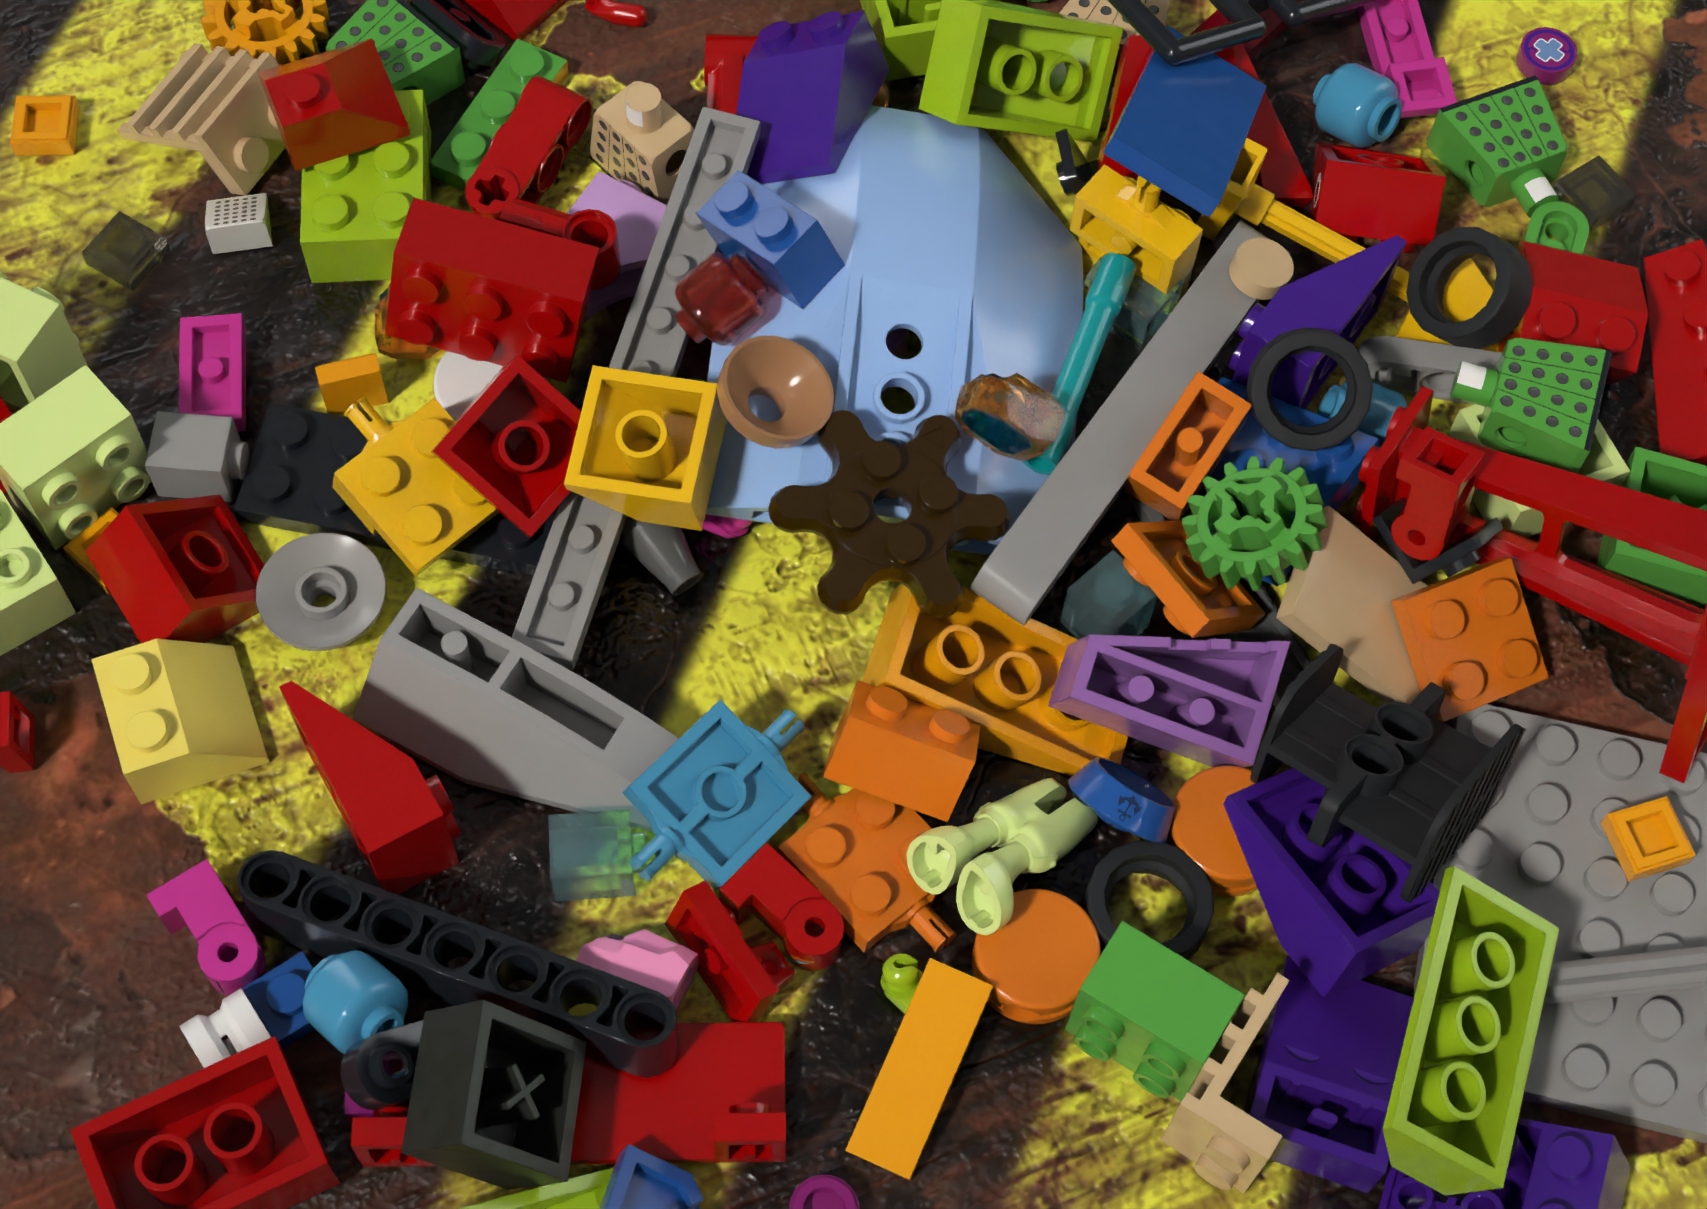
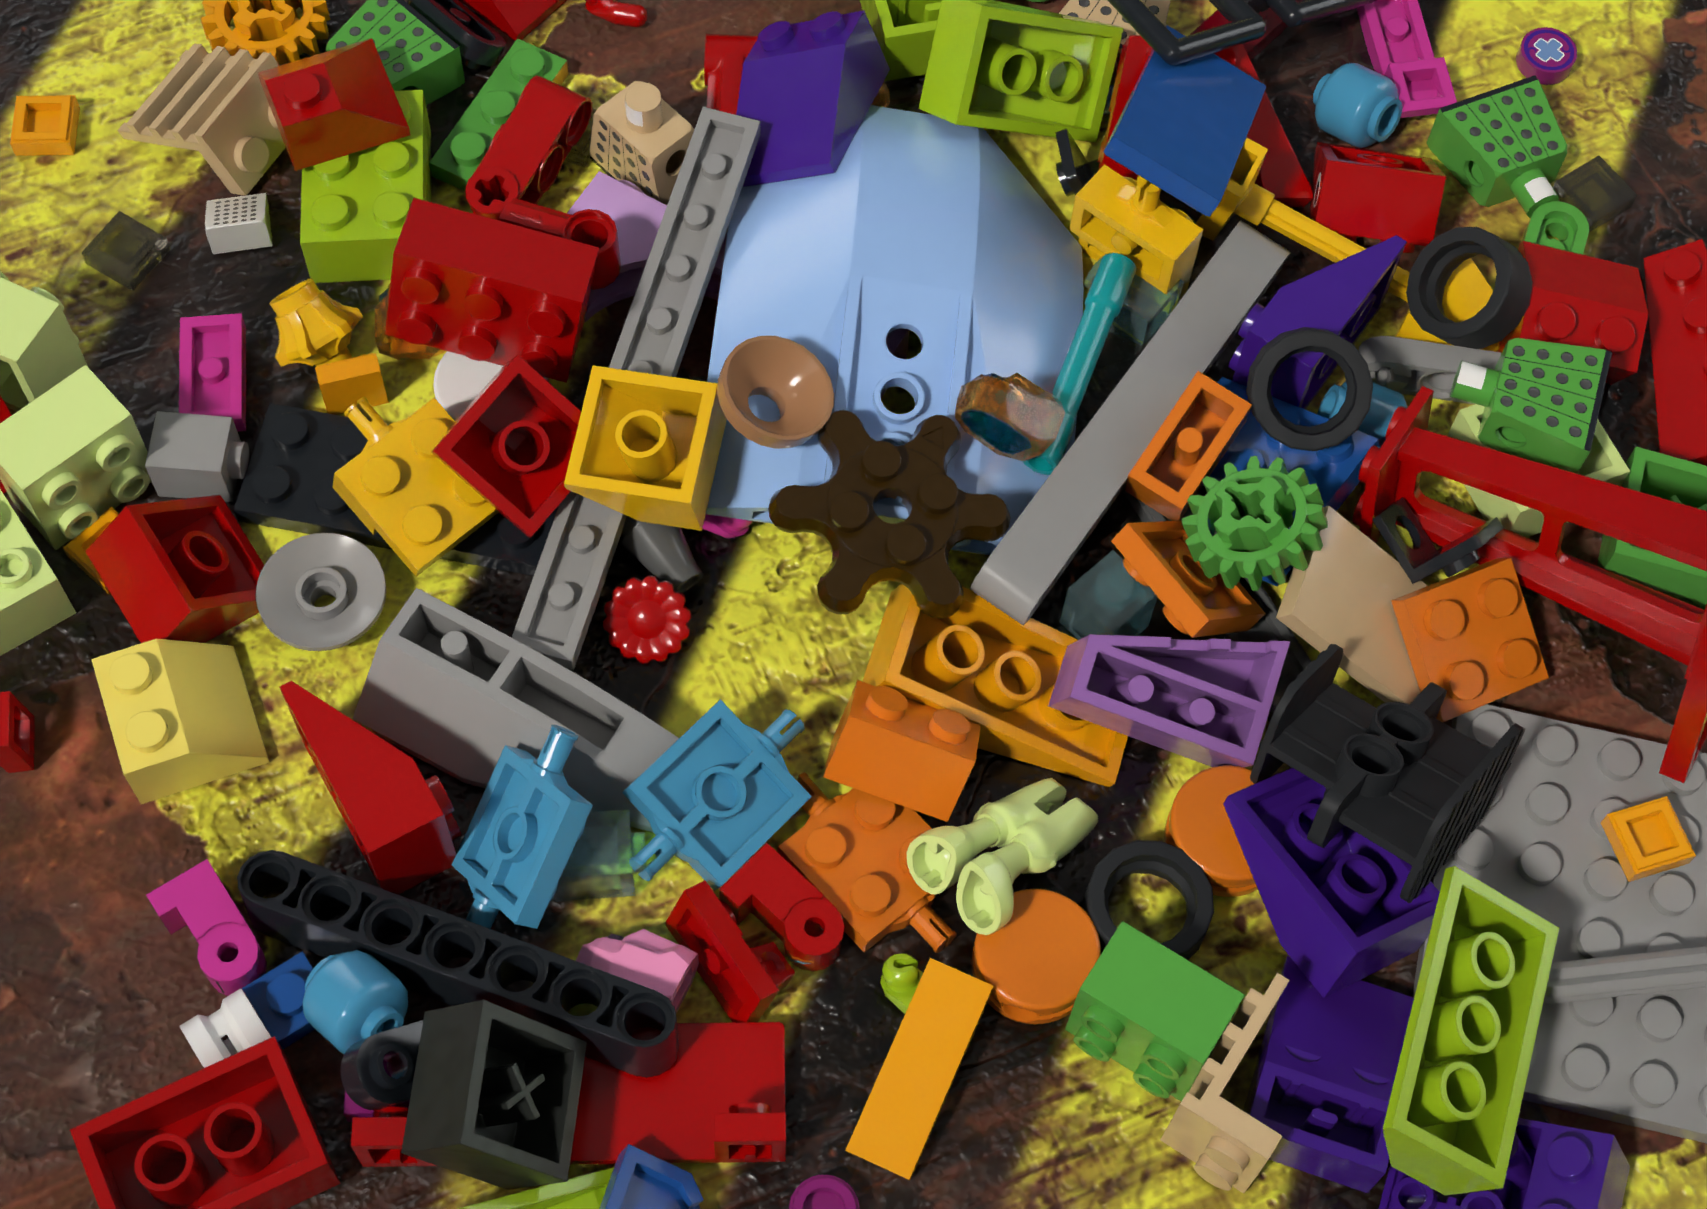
clear red head [674,252,769,346] -> none
blue brick [696,170,845,309] -> none
blue hat [1068,756,1176,844] -> none
tan tile [1229,237,1294,300] -> none
red leg [1391,426,1486,561] -> none
none -> yellow rock [269,278,363,367]
none -> dark azure plate [452,725,593,929]
none -> red piece [603,575,691,664]

